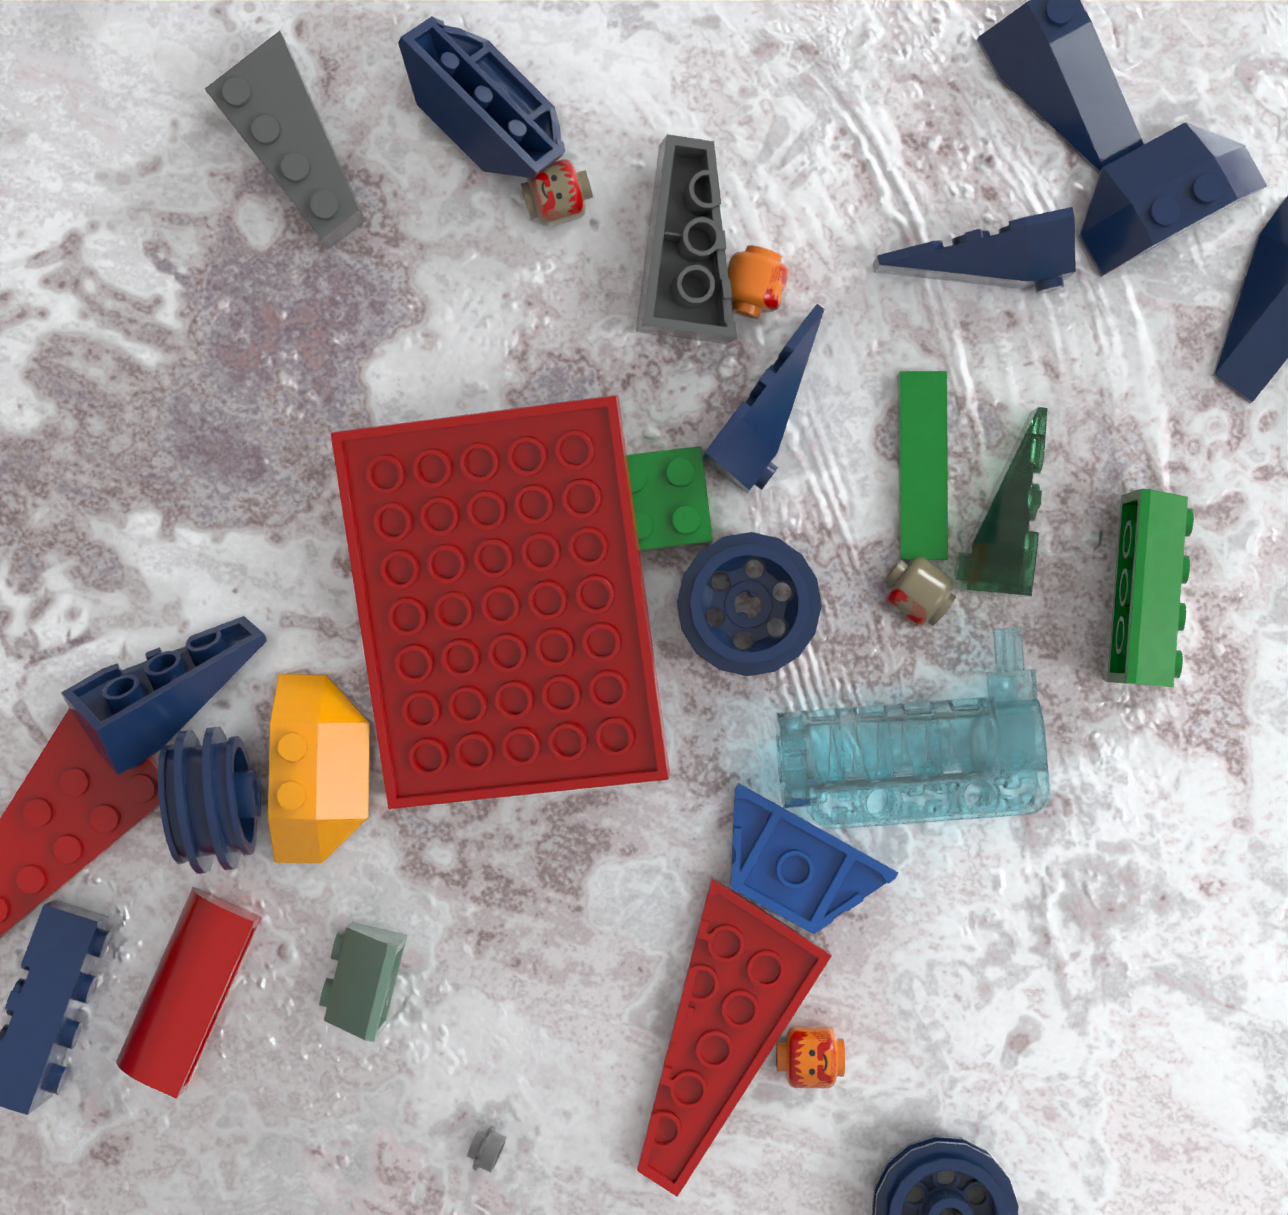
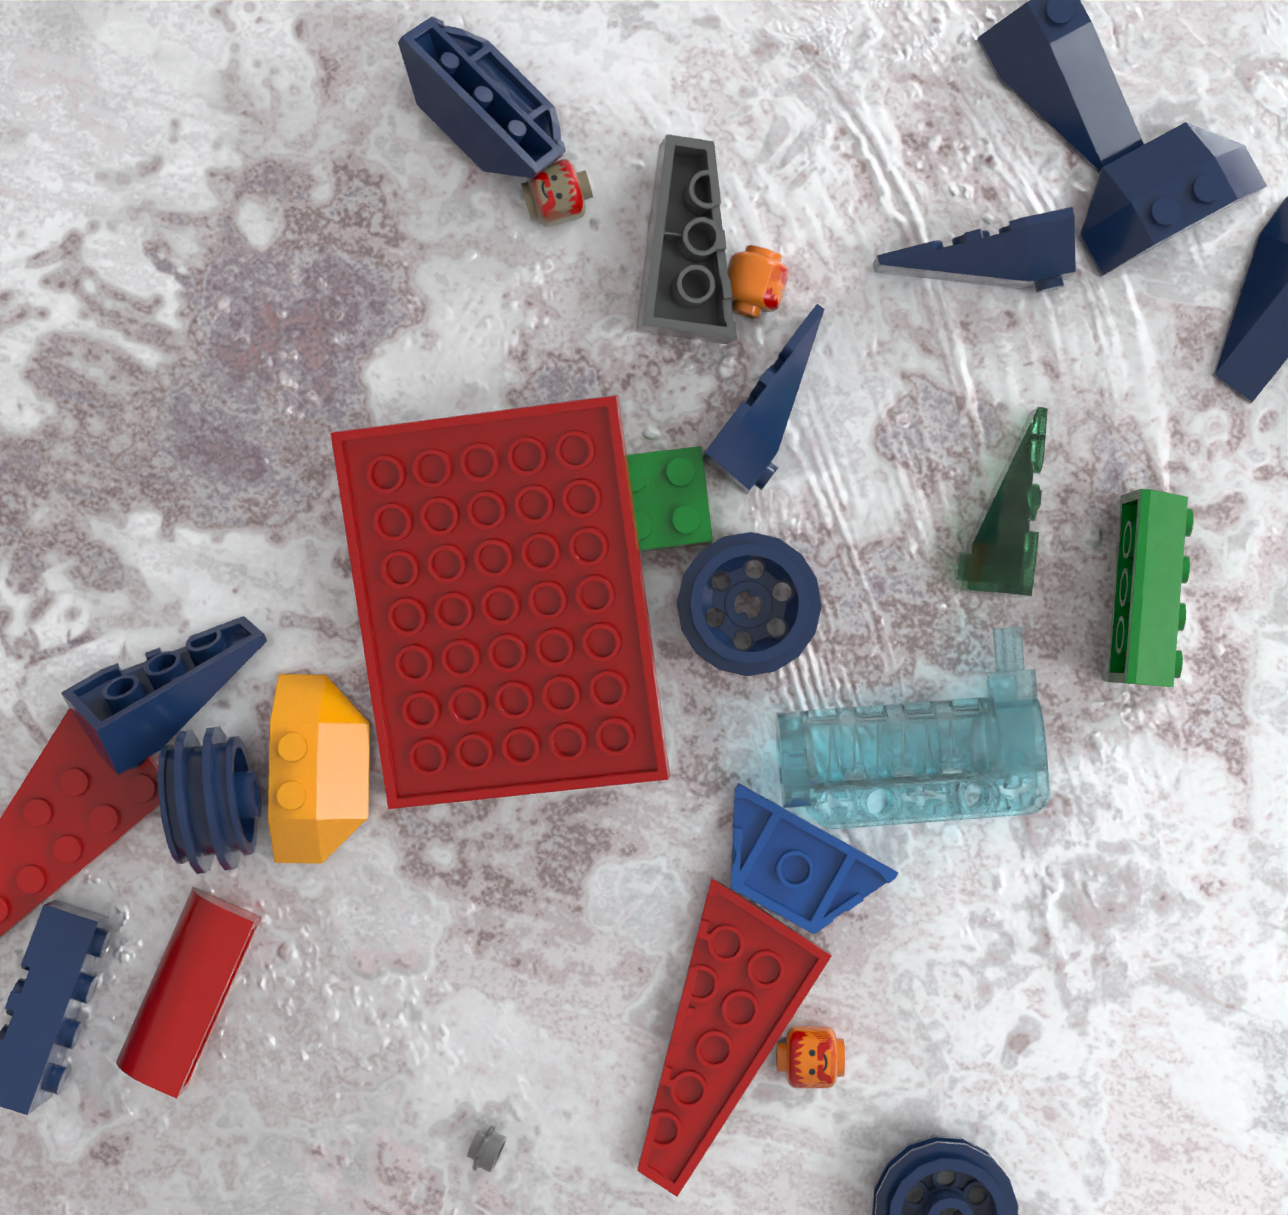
dark grey wedge [205,31,366,249] -> none
sand green slope [319,922,407,1042] -> none
dark tan head [883,556,956,627] -> none
green tile [898,371,948,560] -> none

